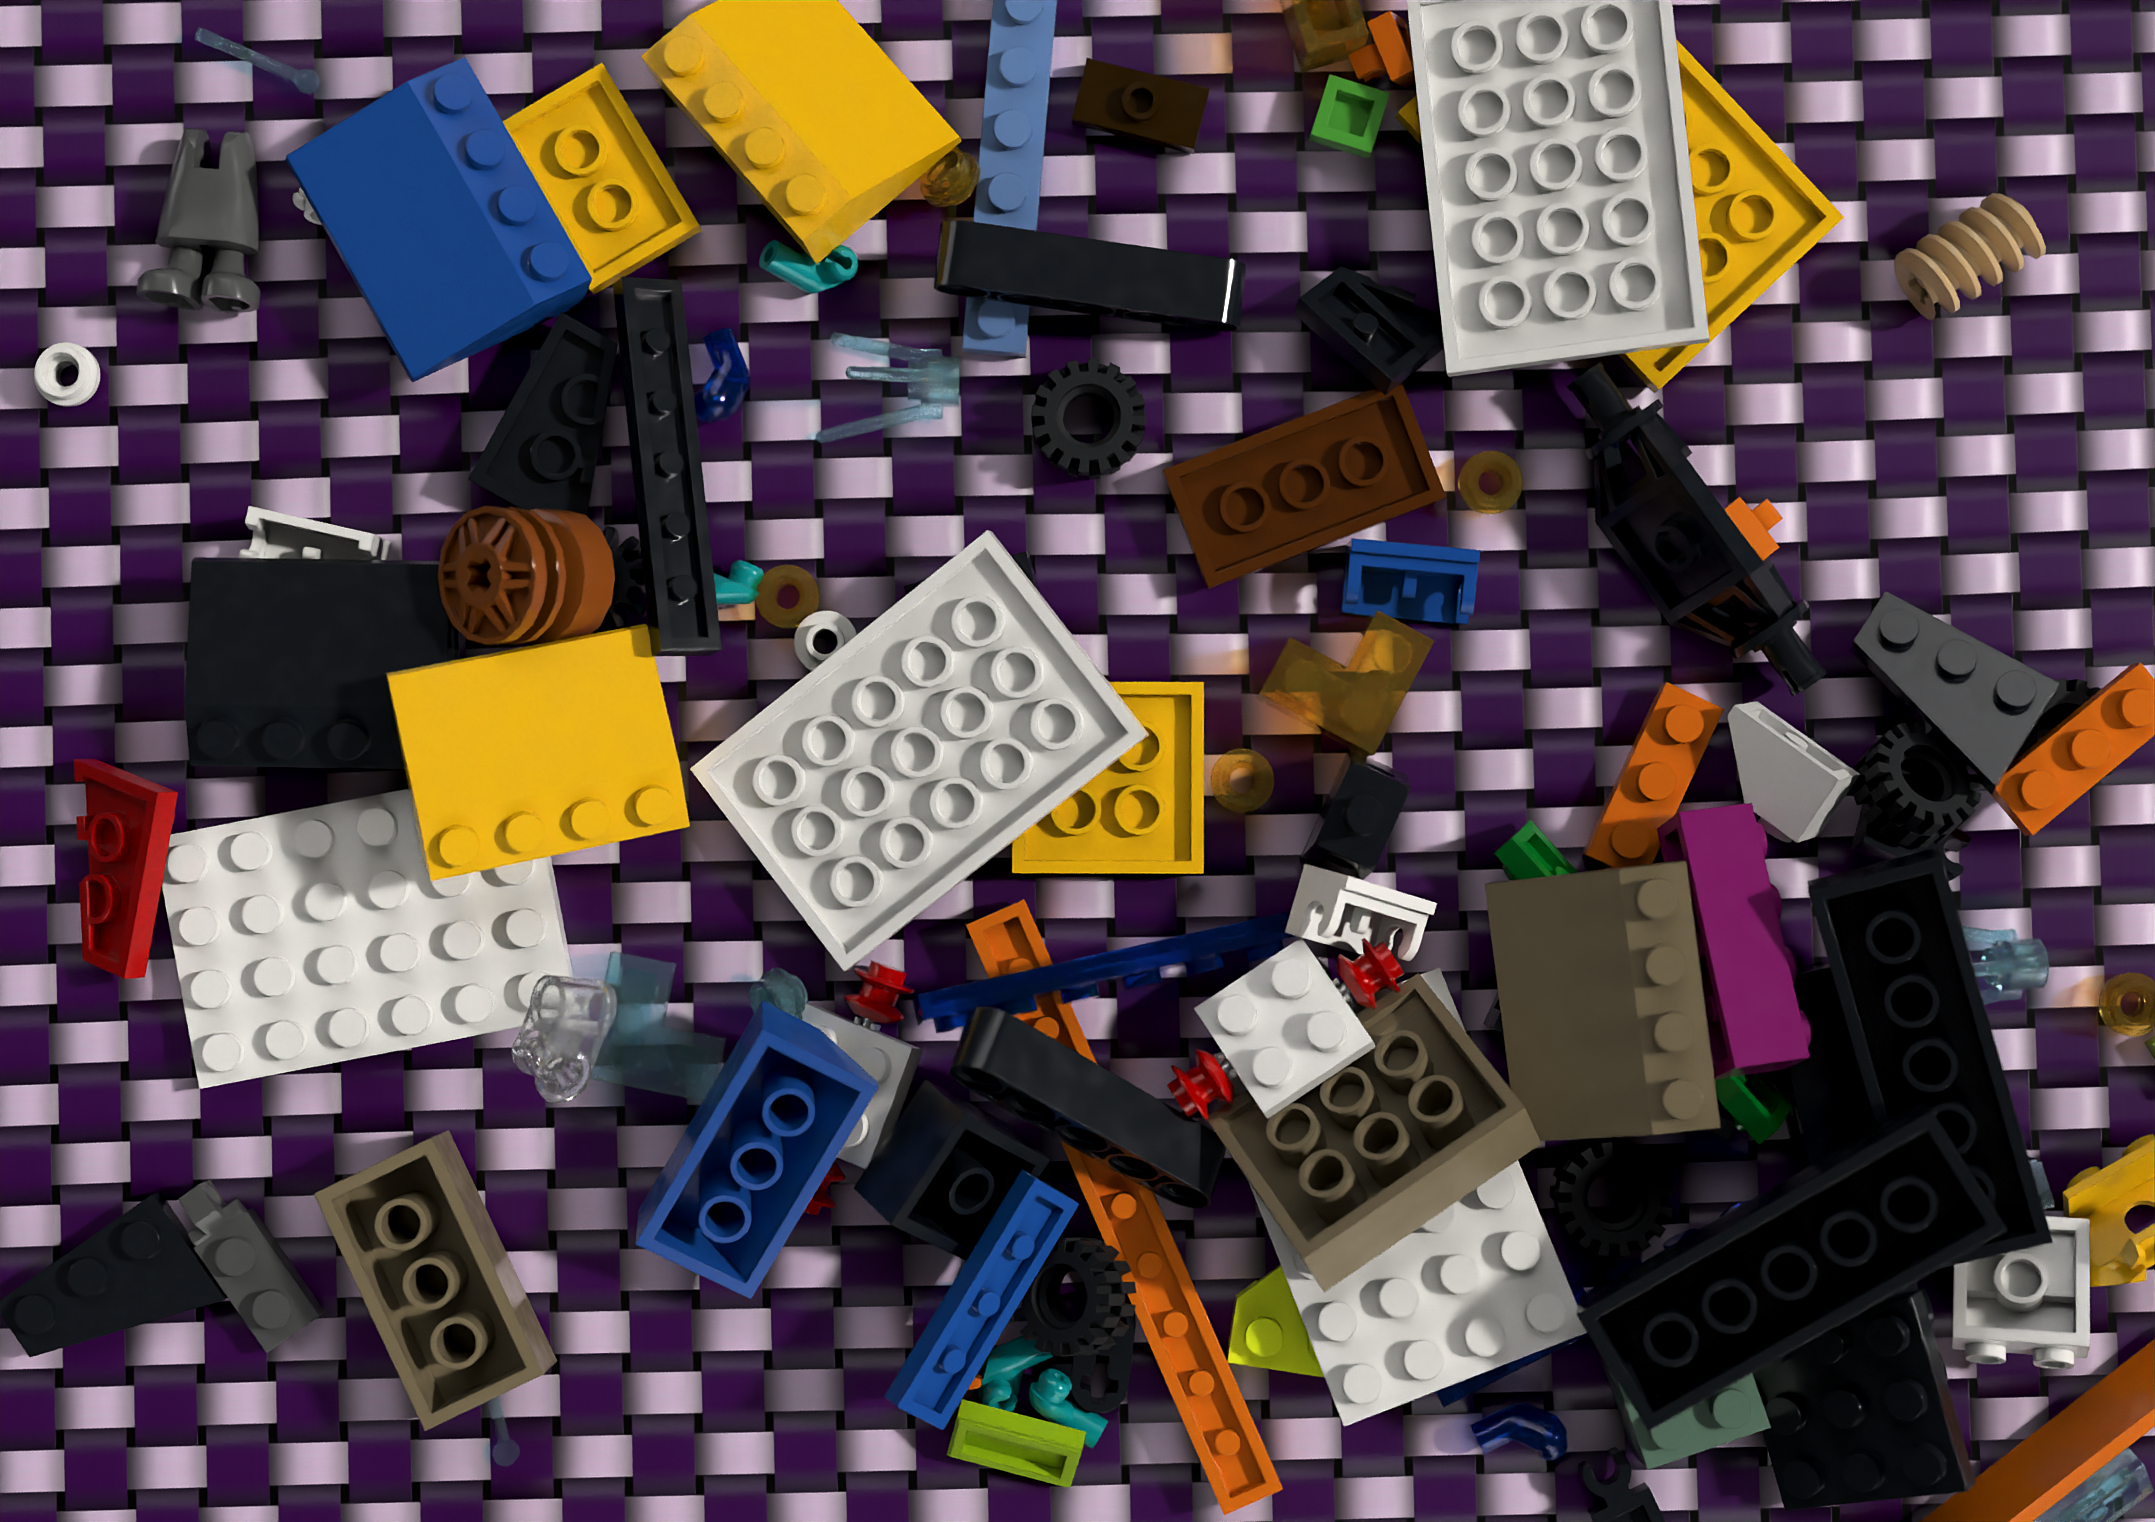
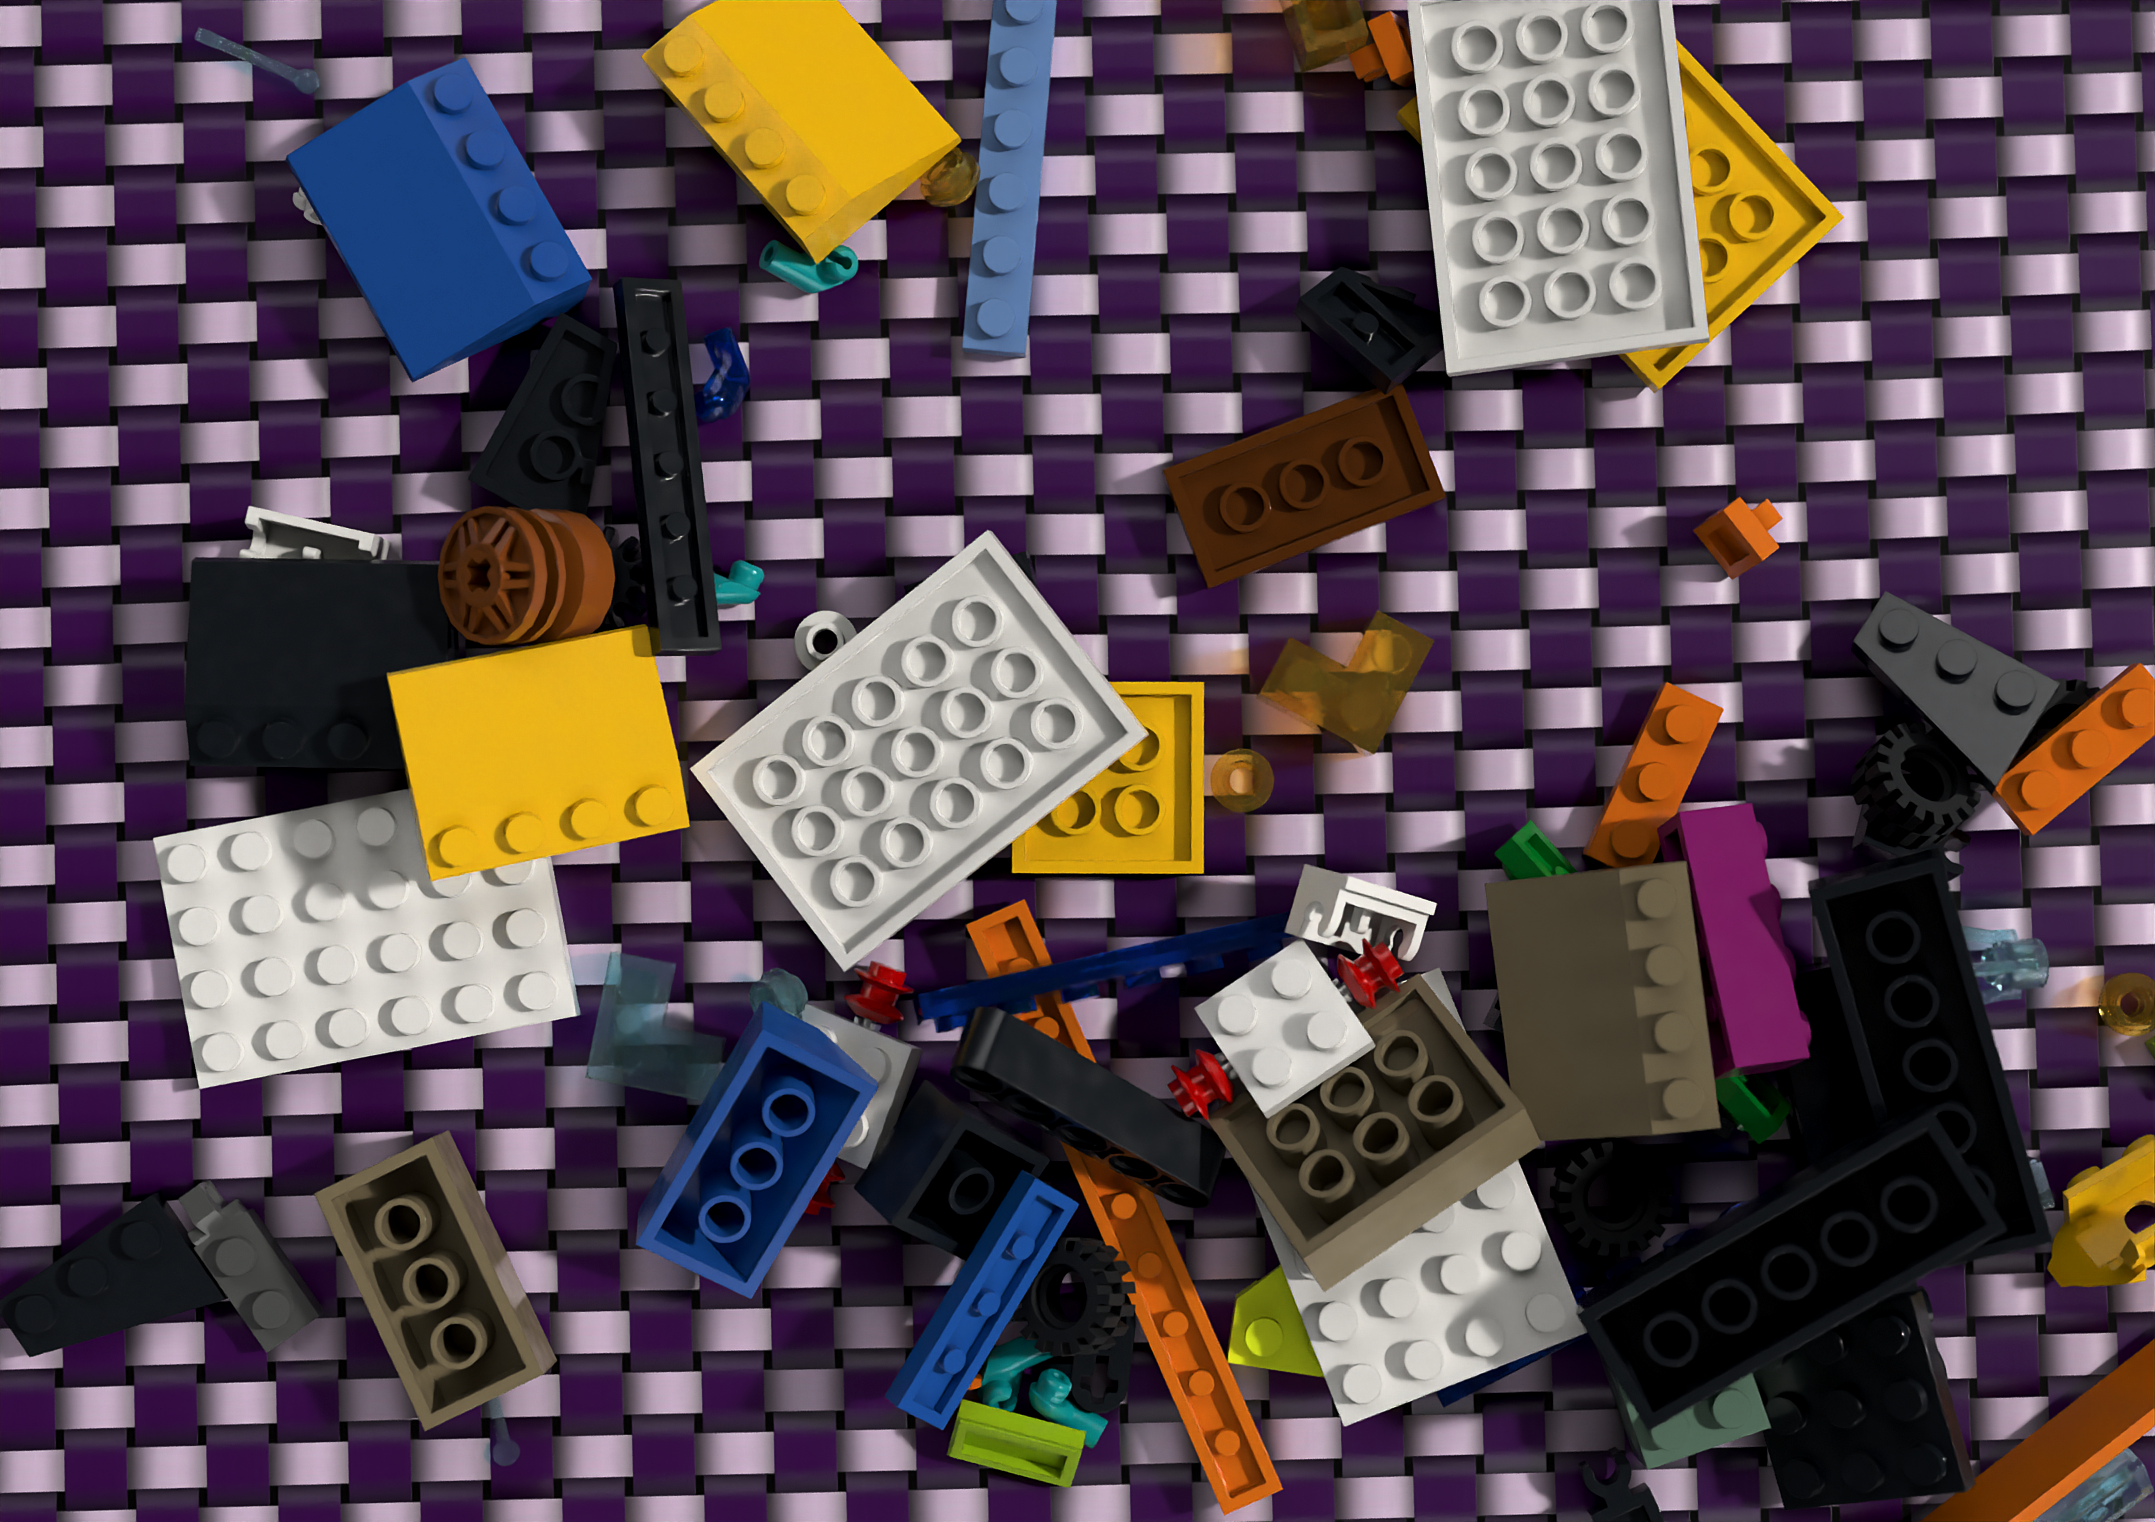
white plate [34,342,100,407] -> none
red wing [74,759,178,979] -> none
dark grey piece [136,128,261,313] -> none
yellow plate [502,63,703,295] -> none
clear piece [511,975,617,1104] -> none
clear yellow plate [756,565,820,629] -> none
clear light blue plant [816,333,959,443] -> none
black beam [934,220,1246,332] -> none
black tyre [1031,358,1146,479] -> none
dark brown plate [1072,58,1210,154] -> none
black torso [1300,749,1411,880] -> none
bright green plate [1309,74,1390,159] -> none
blue hinge [1340,538,1480,625] -> none
clear yellow plate [1458,451,1523,515] -> none
clear blue arm [1469,1402,1569,1460] -> none
black plate [1567,362,1827,696] -> none
white slope [1728,701,1860,843] -> none
tan piece [1894,193,2046,321] -> none
white plate [1952,1216,2090,1369] -> none

